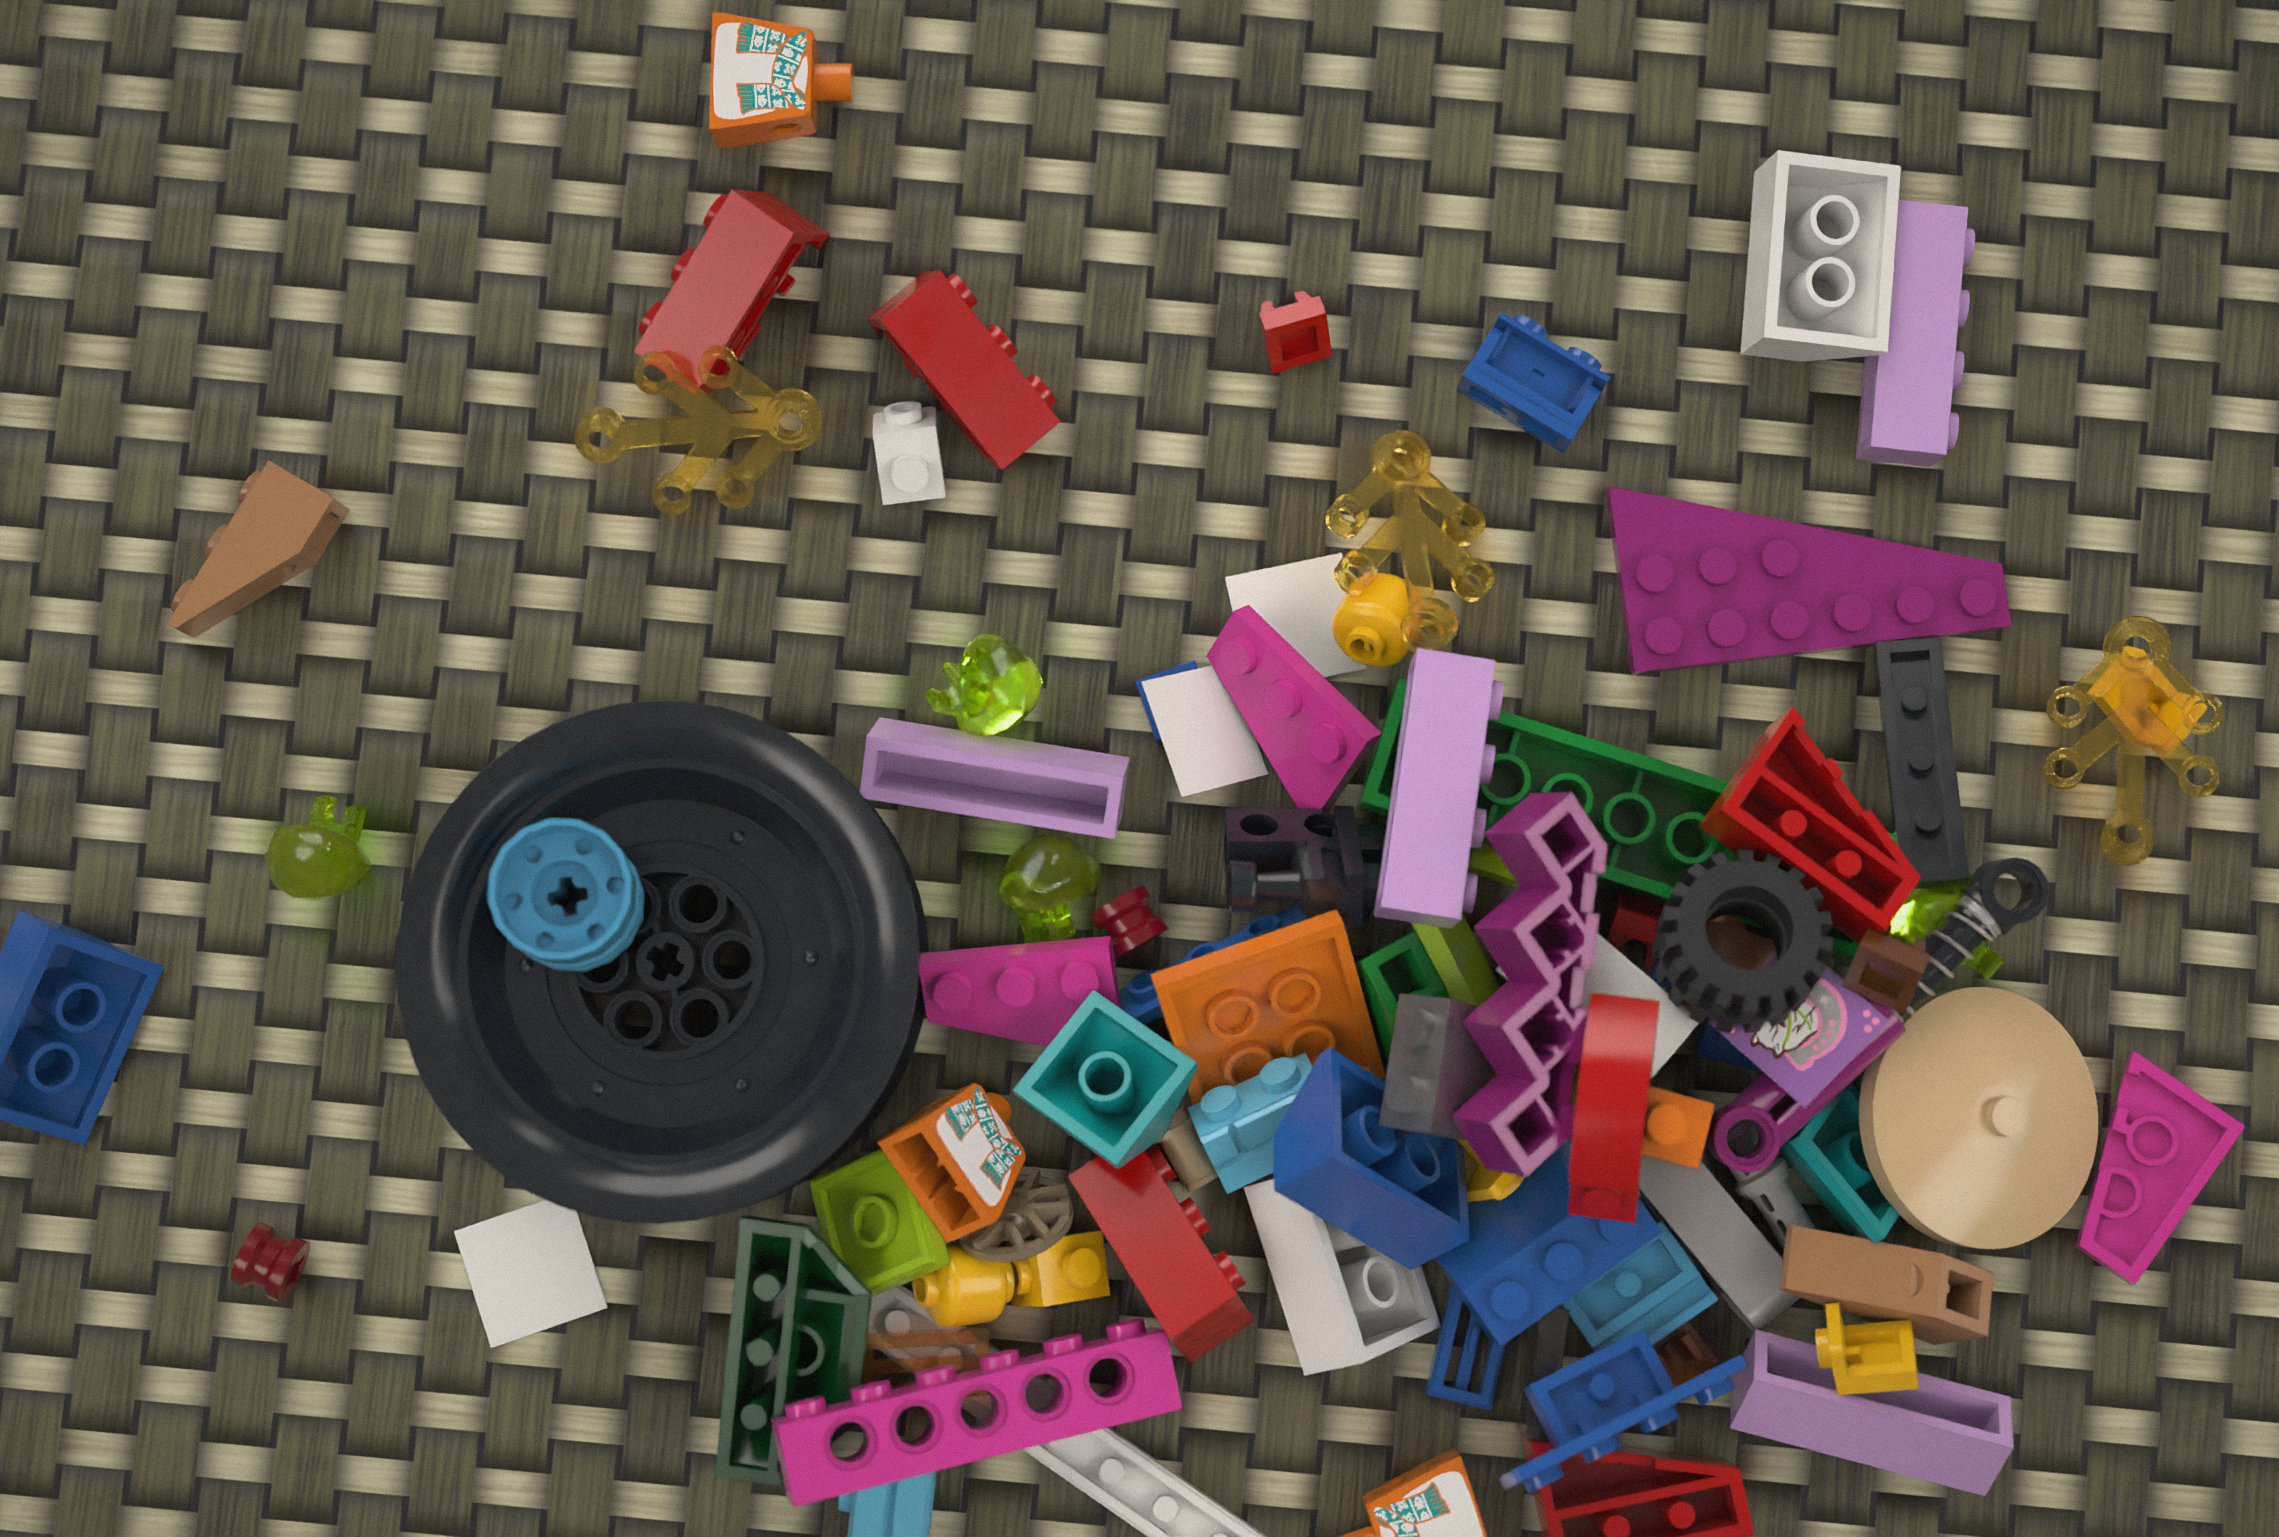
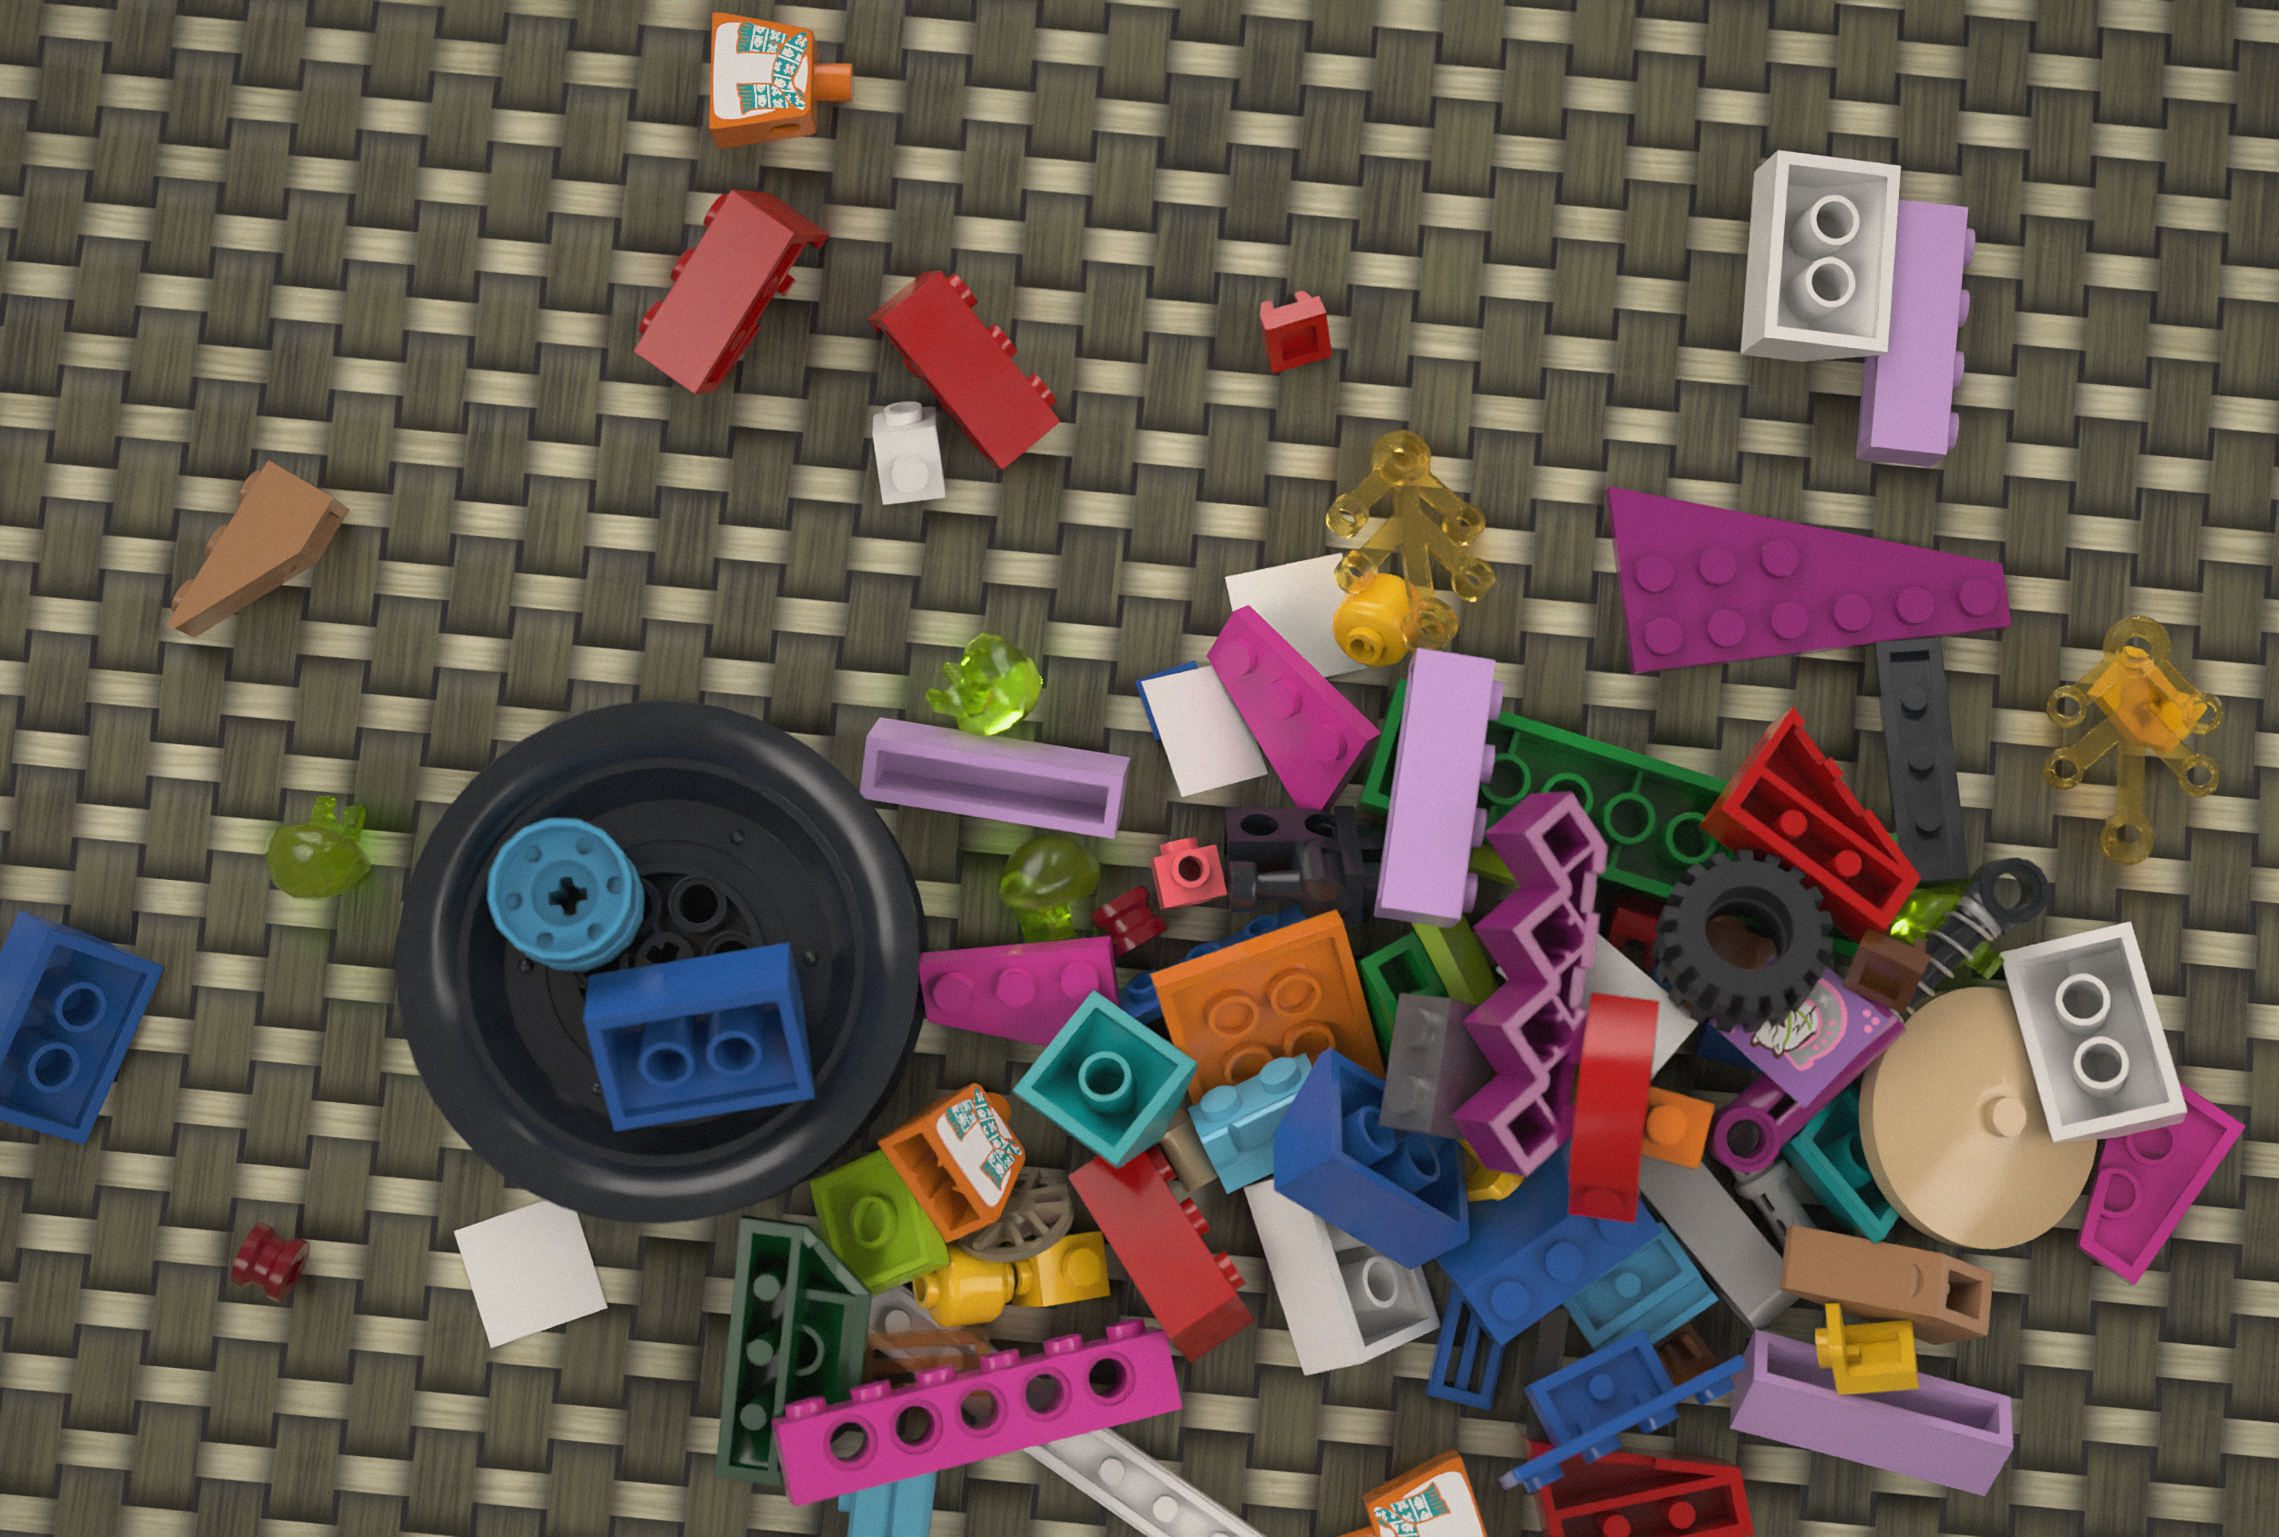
clear yellow plant [575,345,823,515] -> none
blue hinge [1456,312,1610,454] -> none
none -> blue slope [583,943,815,1131]
none -> coral plate [1150,837,1228,911]
none -> white slope [1999,921,2187,1144]

